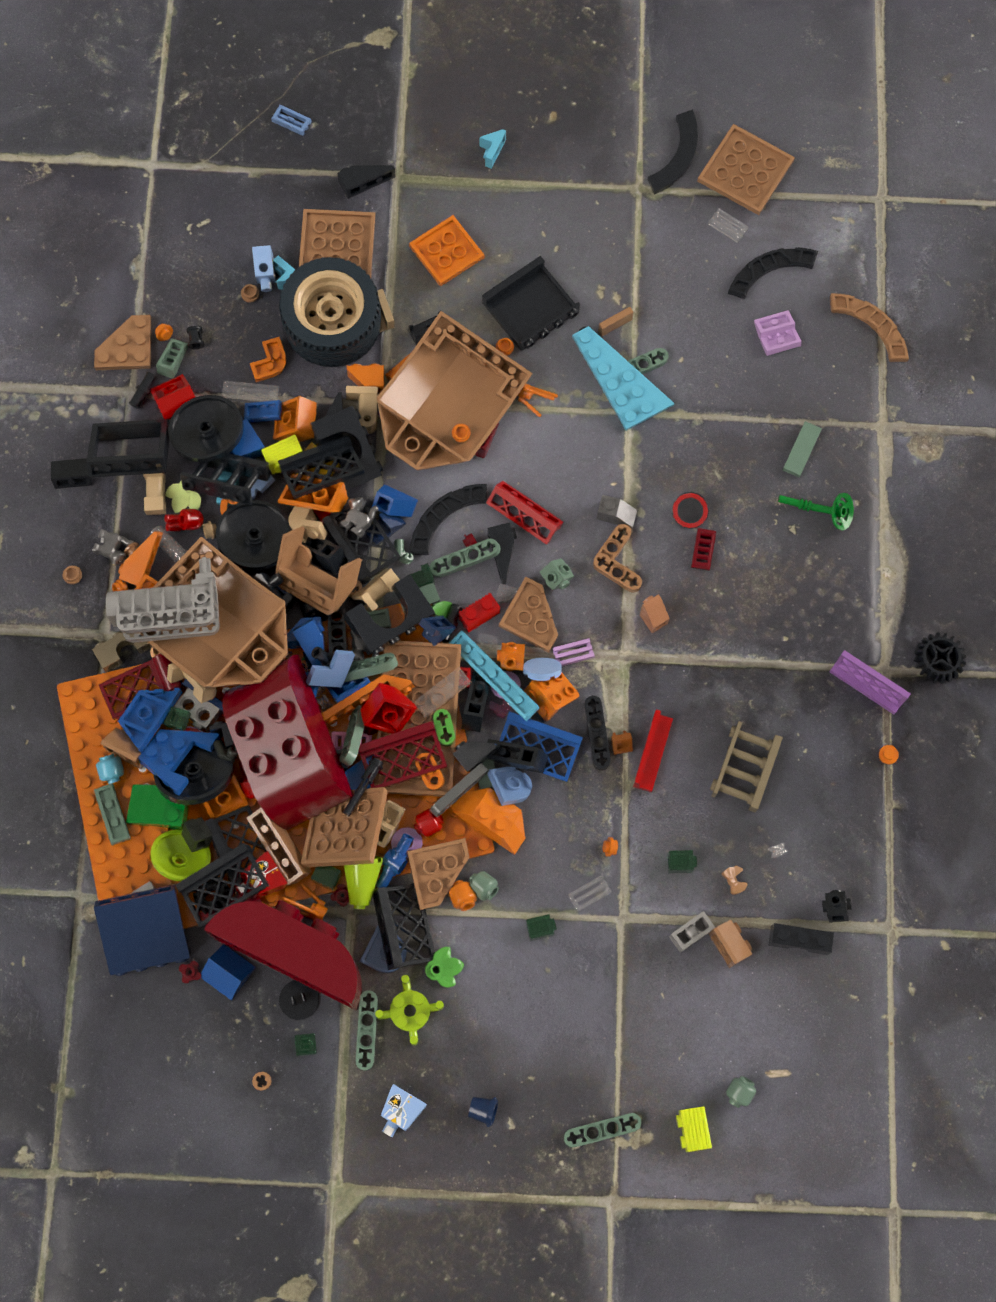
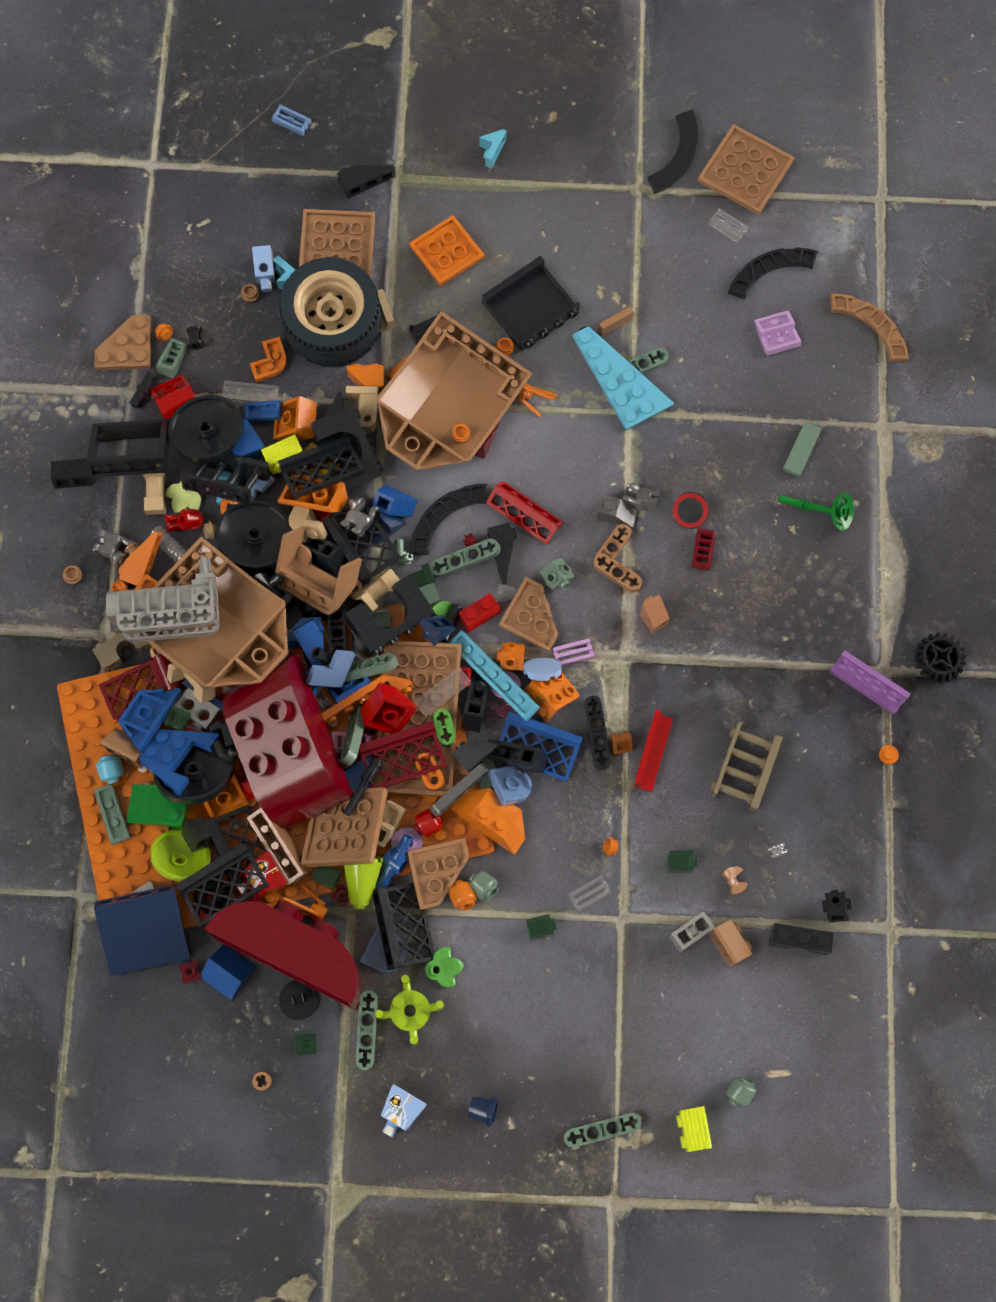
none -> flat silver animal [622,483,659,513]

